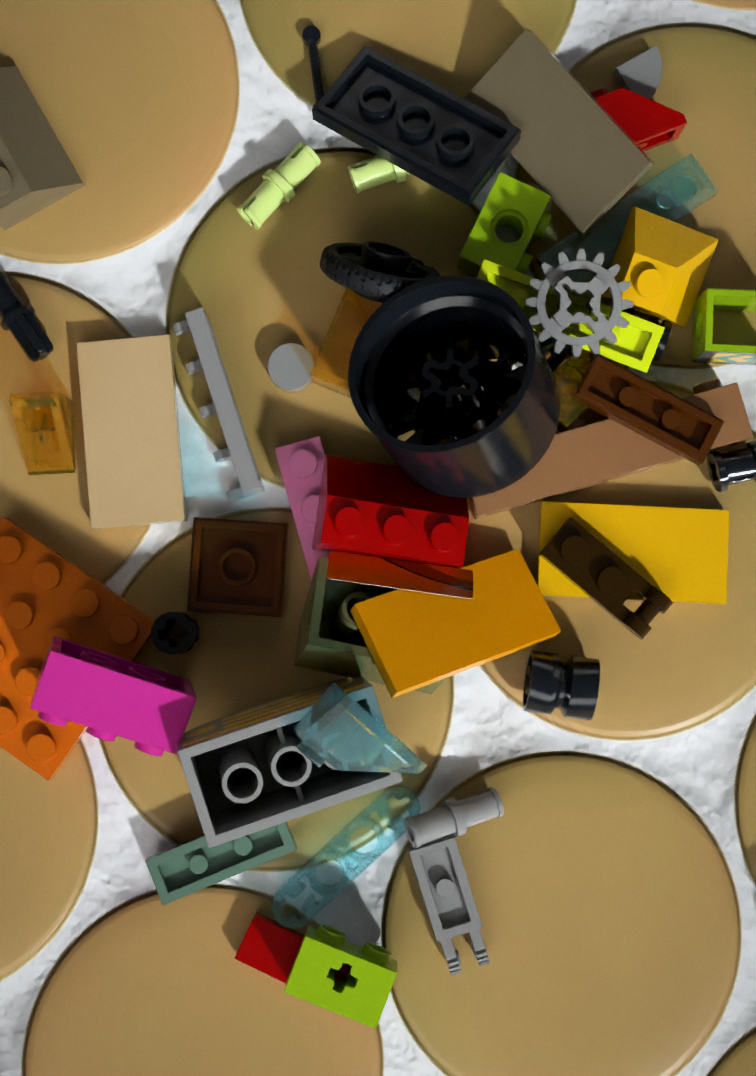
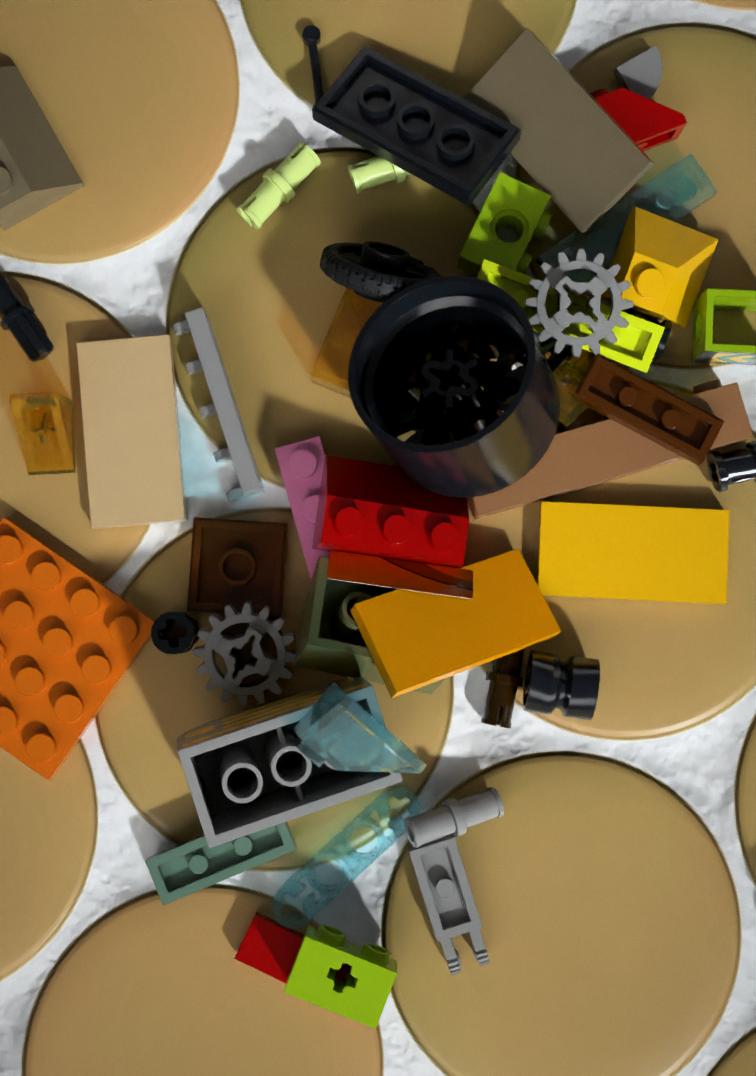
dark pink brick [30,635,197,756] -> none
light grey tile [268,343,315,392] -> none
dark brown plate [539,517,673,640] -> none
none -> light grey gear [193,601,296,706]
none -> dark brown pin [481,648,525,728]

